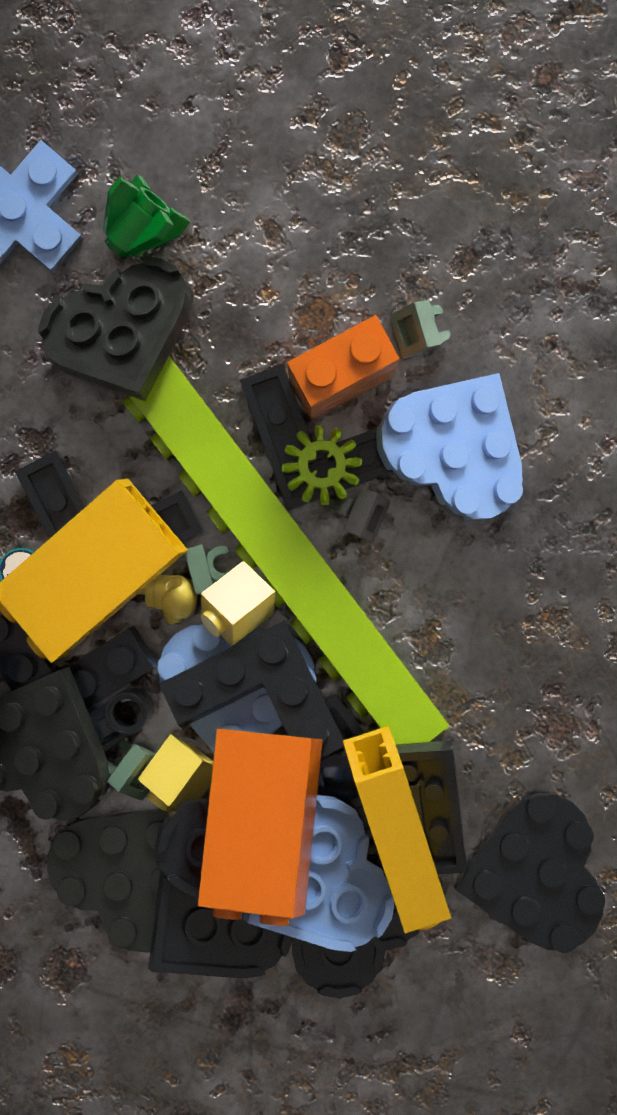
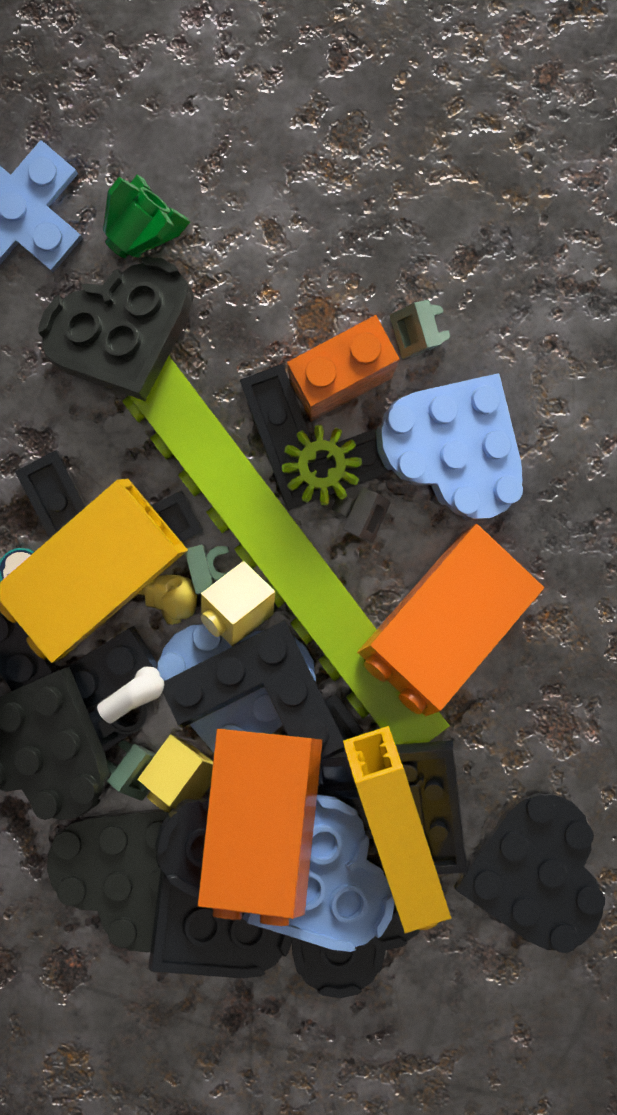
none -> white arm [97,667,164,724]
none -> orange brick [357,523,545,716]

